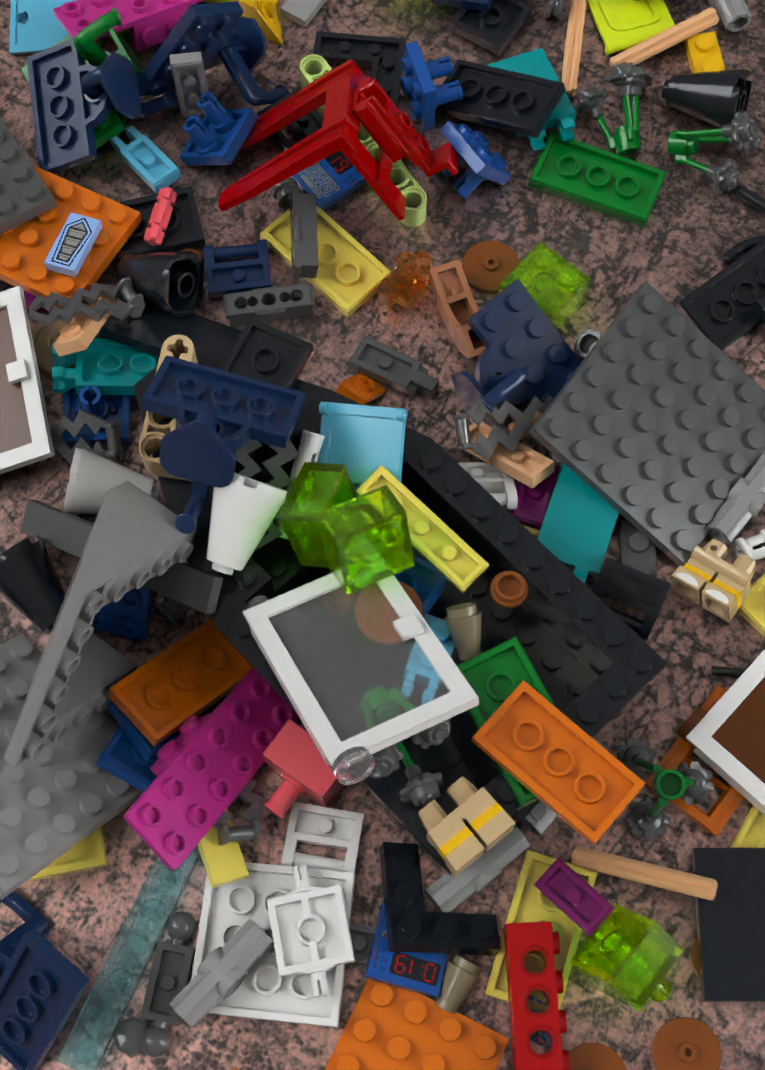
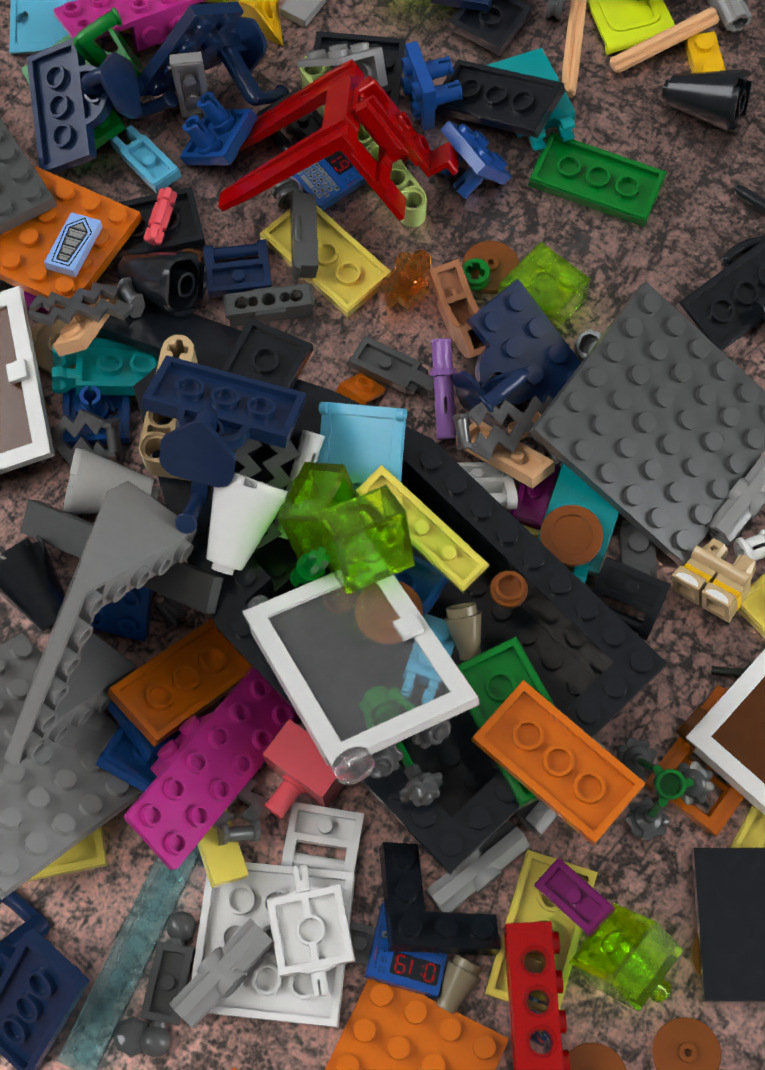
tan hips [418,777,515,877] -> none
light nougat axle [571,846,718,900] -> none
plant [574,62,653,156] -> none
plant [667,111,760,195] -> none
none -> green axle [290,546,331,588]
none -> light grey bracket [297,42,388,87]
none -> medium lavender pin [430,338,456,440]
none -> green bush [462,258,490,291]
none -> dark orange piece [540,505,603,567]

